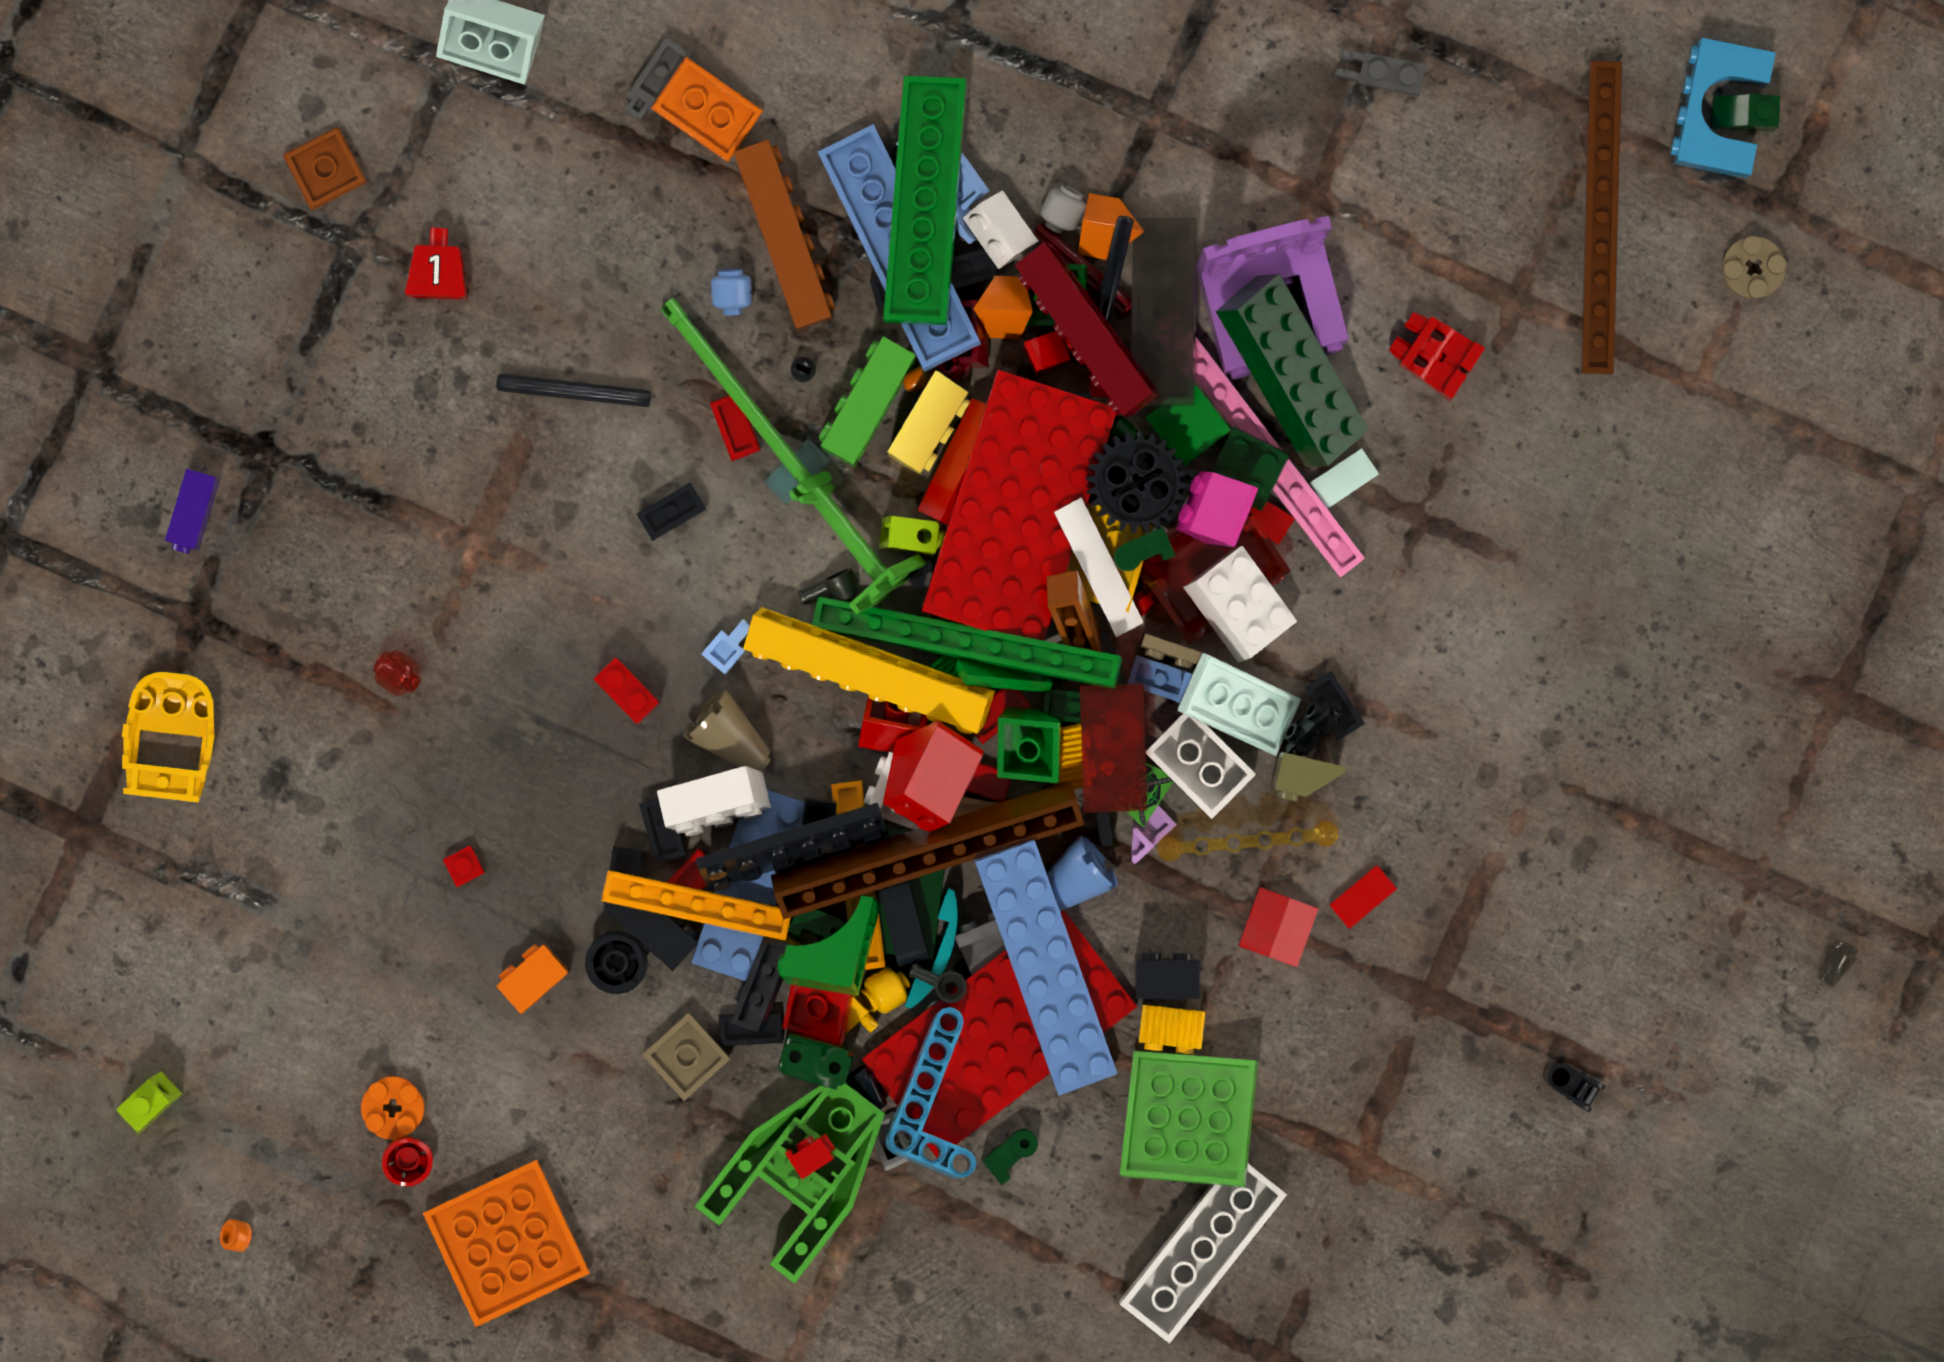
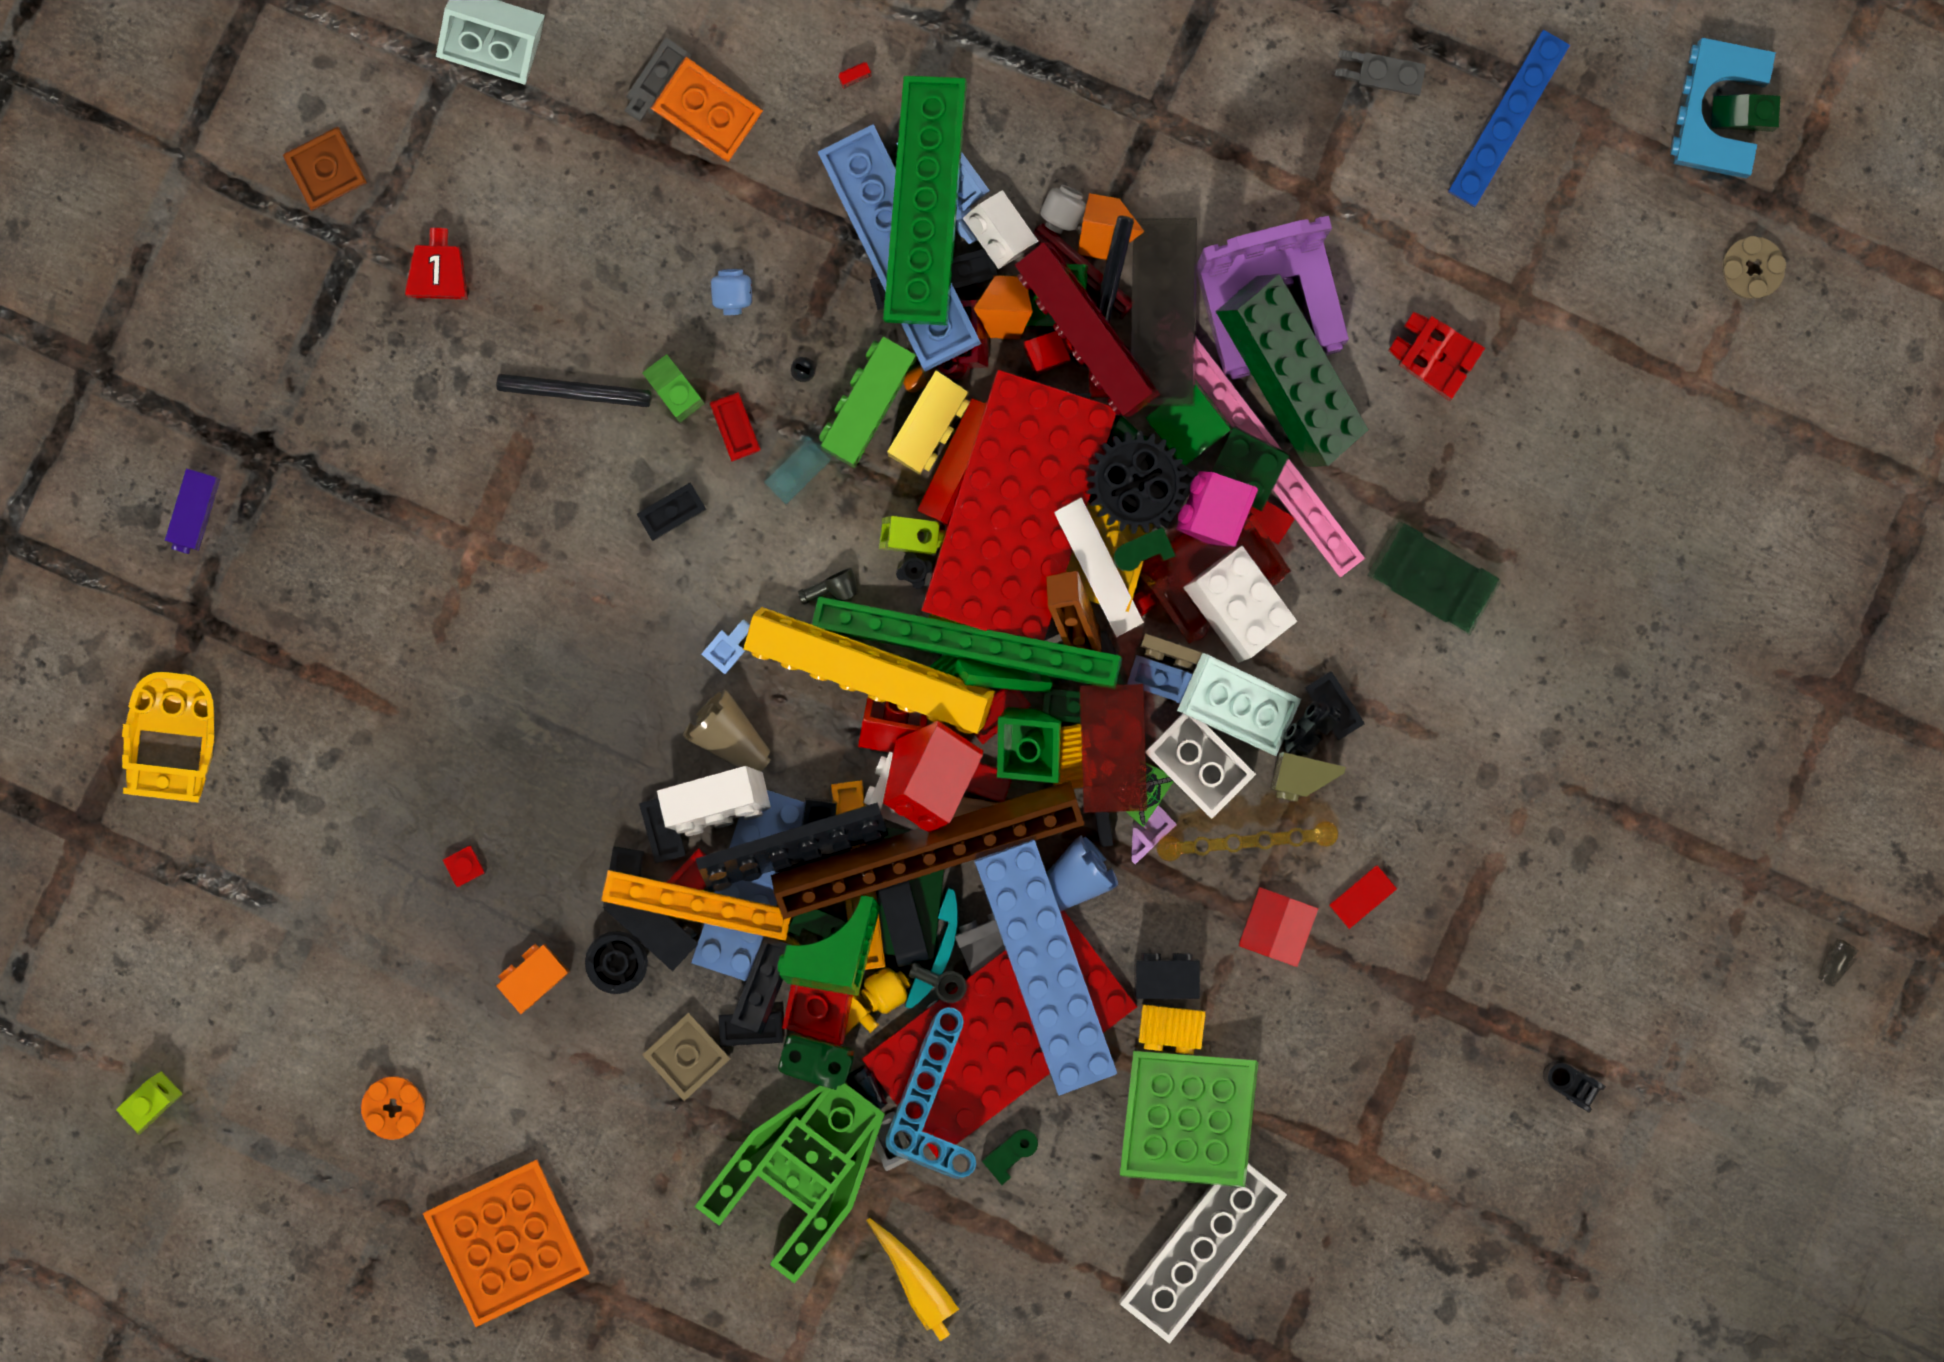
orange tile [219,1219,252,1252] -> none
clear red head [373,650,421,696] -> none
red helmet [382,1136,433,1187] -> none
red brick [593,657,661,725] -> none
bright green piece [660,298,926,615] -> none
dark orange brick [734,139,836,331] -> none
red brick [785,1133,836,1180] -> none
light aqua tile [1309,448,1379,509] -> none
reddish brown plate [1581,61,1622,375] -> none
none -> bright green slope [642,354,704,423]
none -> red tile [838,62,872,89]
none -> yellow piece [866,1218,959,1341]
none -> clear green plate [1367,522,1501,636]
none -> blue plate [1448,29,1570,208]

